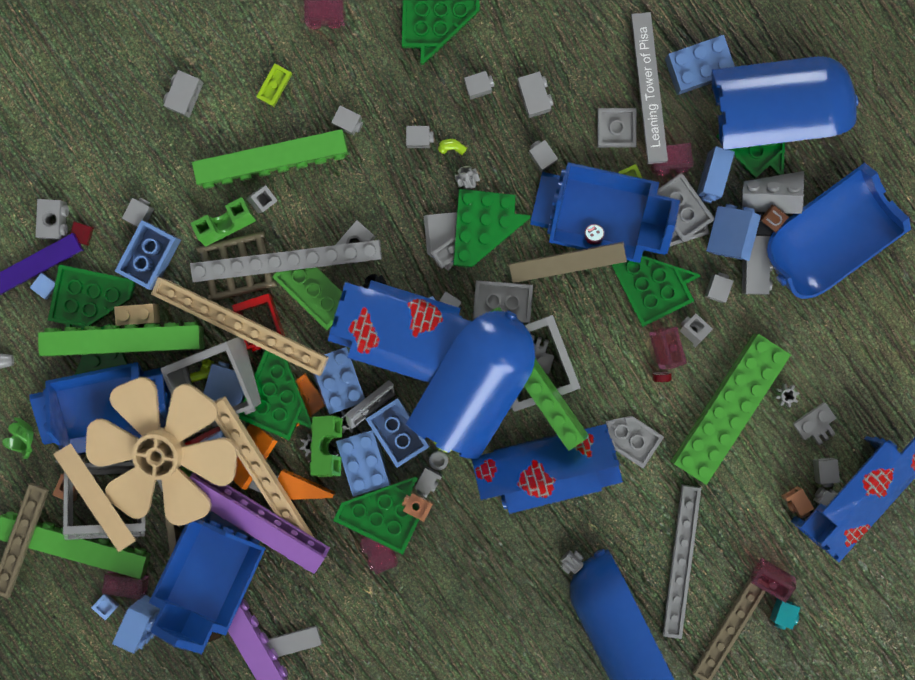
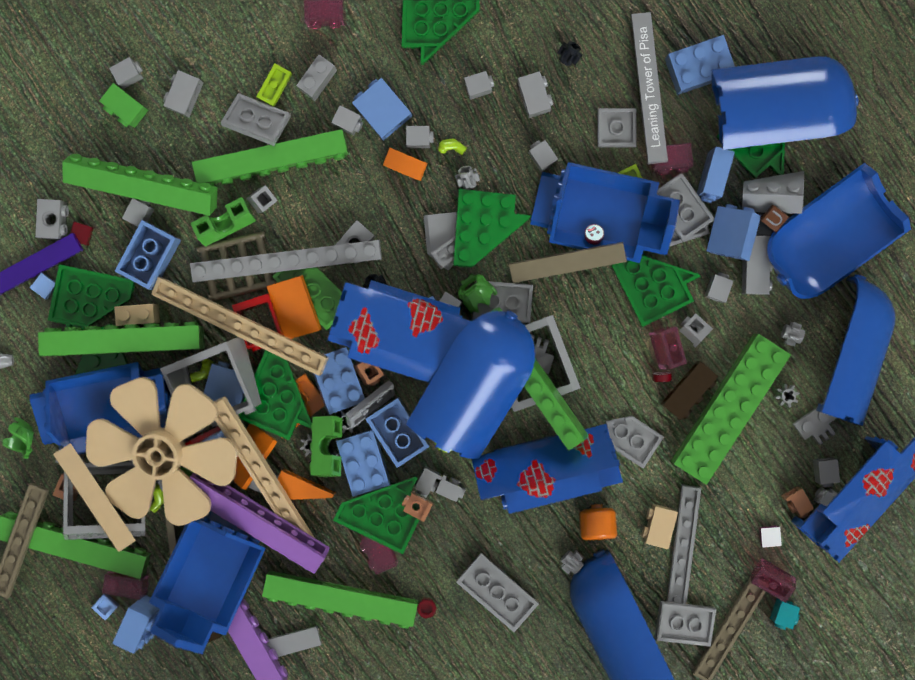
light grey tile [429,451,448,470] -> none
none -> bright green brick [62,154,218,216]
none -> bright green brick [99,83,148,128]
none -> light grey brick [109,57,144,89]
none -> lime arm [150,483,164,513]
none -> light grey tile [221,93,291,146]
none -> bright green brick [262,571,418,628]
none -> orange tile [266,275,322,339]
none -> light grey brick [296,55,337,101]
none -> medium blue brick [352,78,412,141]
none -> nougat brick [353,361,384,386]
none -> orange slope [383,148,428,181]
none -> dark red tile [417,598,436,618]
none -> light grey brick [435,473,466,502]
none -> light grey plate [456,552,539,632]
none -> bright green helmet [458,273,498,313]
none -> black gear [557,41,583,66]
none -> orange head [579,504,617,541]
none -> tan brick [642,504,678,549]
none -> light grey tile [654,601,716,647]
none -> dark brown brick [660,361,718,420]
none -> white tile [759,526,782,548]
none -> light grey gear [781,322,805,346]
none -> blue panel [816,274,896,426]

